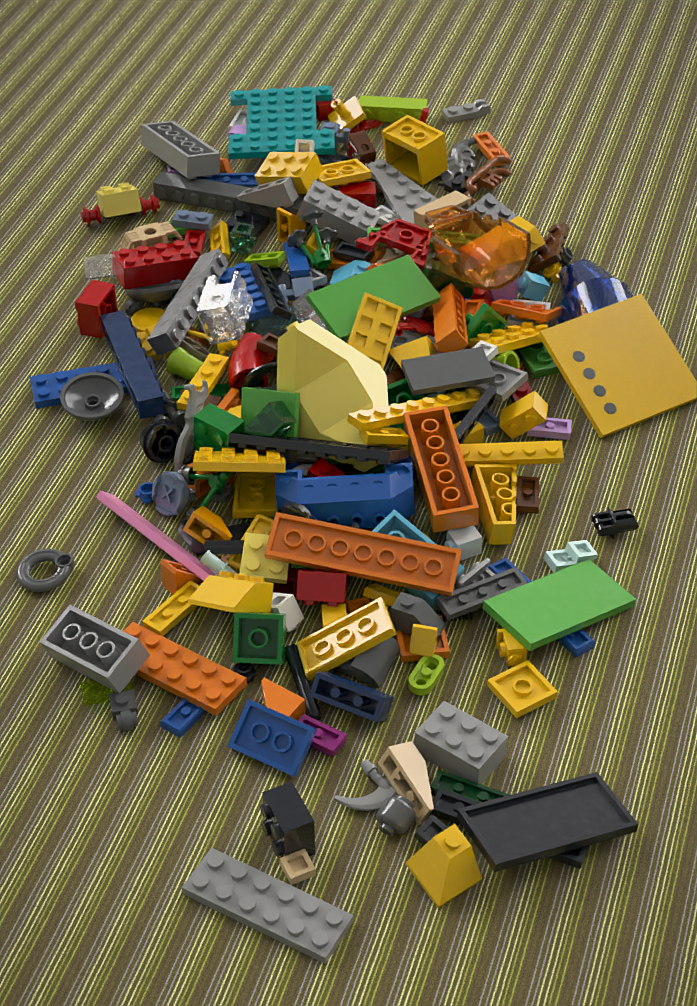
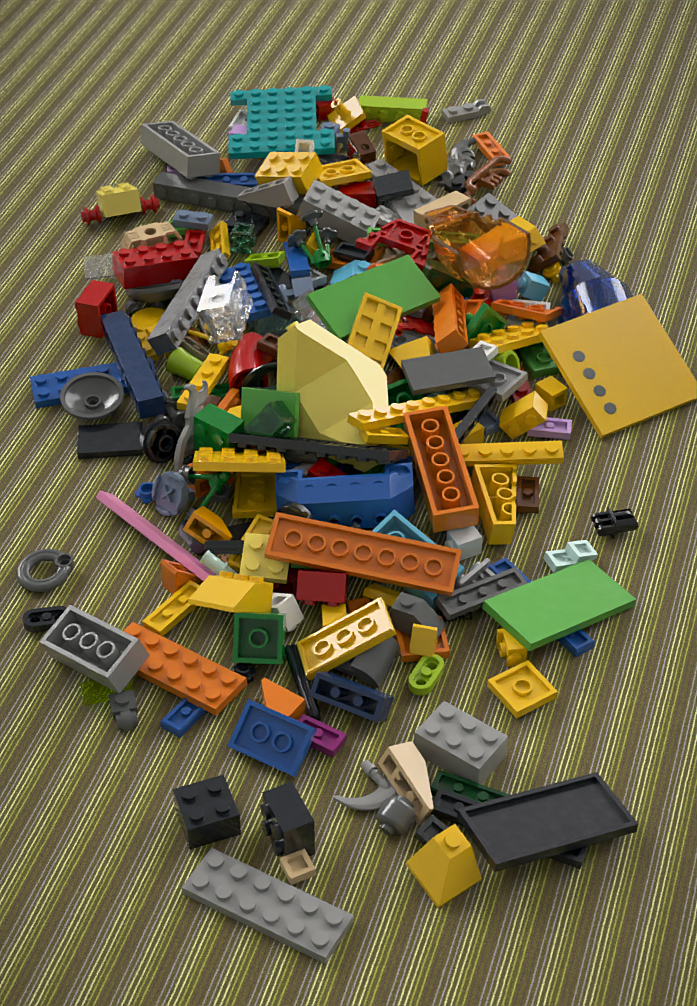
none -> black plate [22,606,67,633]
none -> black tile [77,422,143,459]
none -> black brick [173,774,241,850]
none -> black tile [373,170,414,202]
none -> yellow brick [535,376,568,412]

